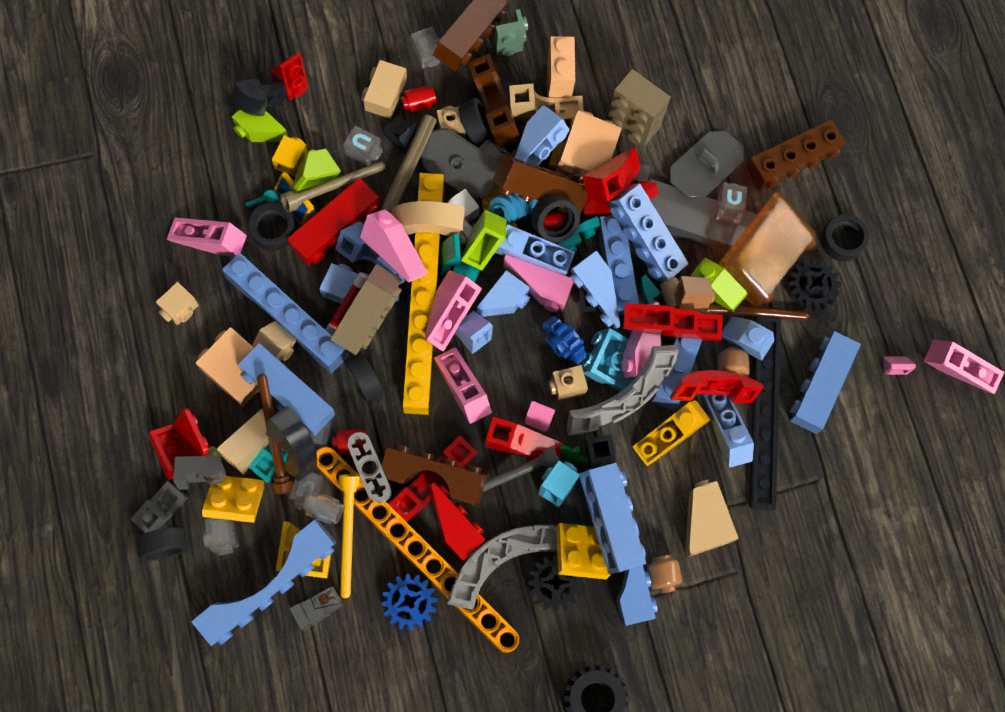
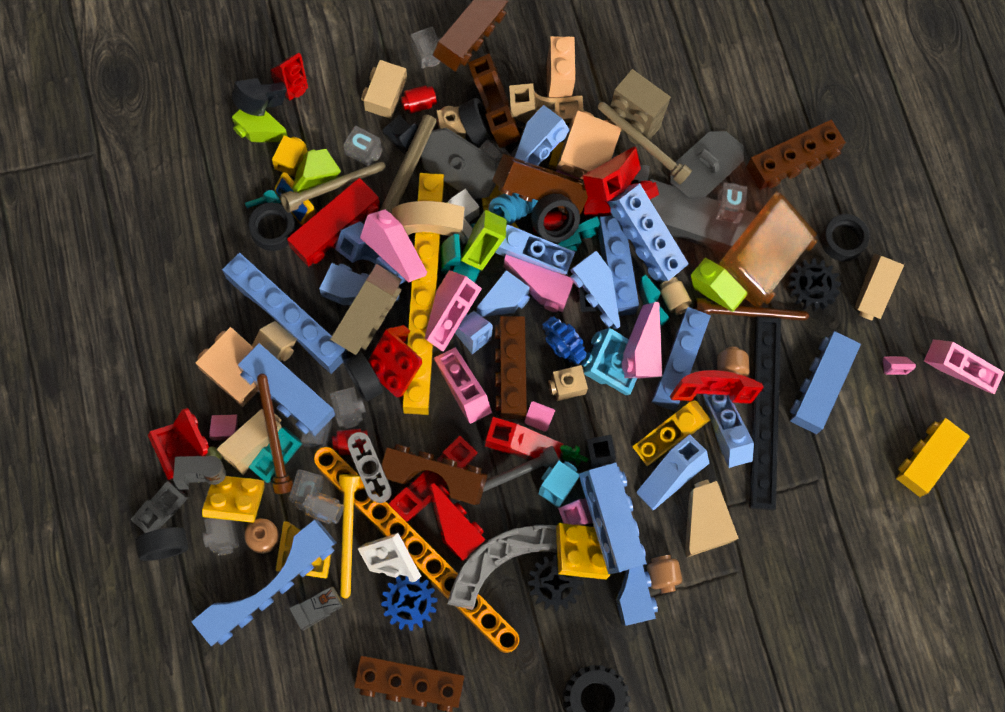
tan brick [156,282,199,325] -> none
bright pink slope [167,217,247,257] -> none
black brick [266,406,317,482] -> none
red bar [325,272,368,336] -> none
sand green bracket [494,9,528,57] -> none
light grey tile [566,345,679,435] -> none
red slope [623,303,723,341] -> none
medium nougat brick [674,276,715,313] -> none
light blue slope [722,316,774,361] -> none
none -> bright pink slope [209,415,237,441]
none -> medium nougat head [244,518,280,554]
none -> clear brick [330,387,366,428]
none -> reddish brown brick [354,656,464,712]
none -> white wing [358,533,421,582]
none -> red bracket [368,325,422,397]
none -> reddish brown brick [495,316,527,419]
none -> bright pink slope [558,499,593,526]
none -> dark tan piece [598,102,692,185]
none -> light blue slope [636,434,709,510]
none -> tan slope [855,253,904,320]
none -> yellow brick [896,418,970,497]

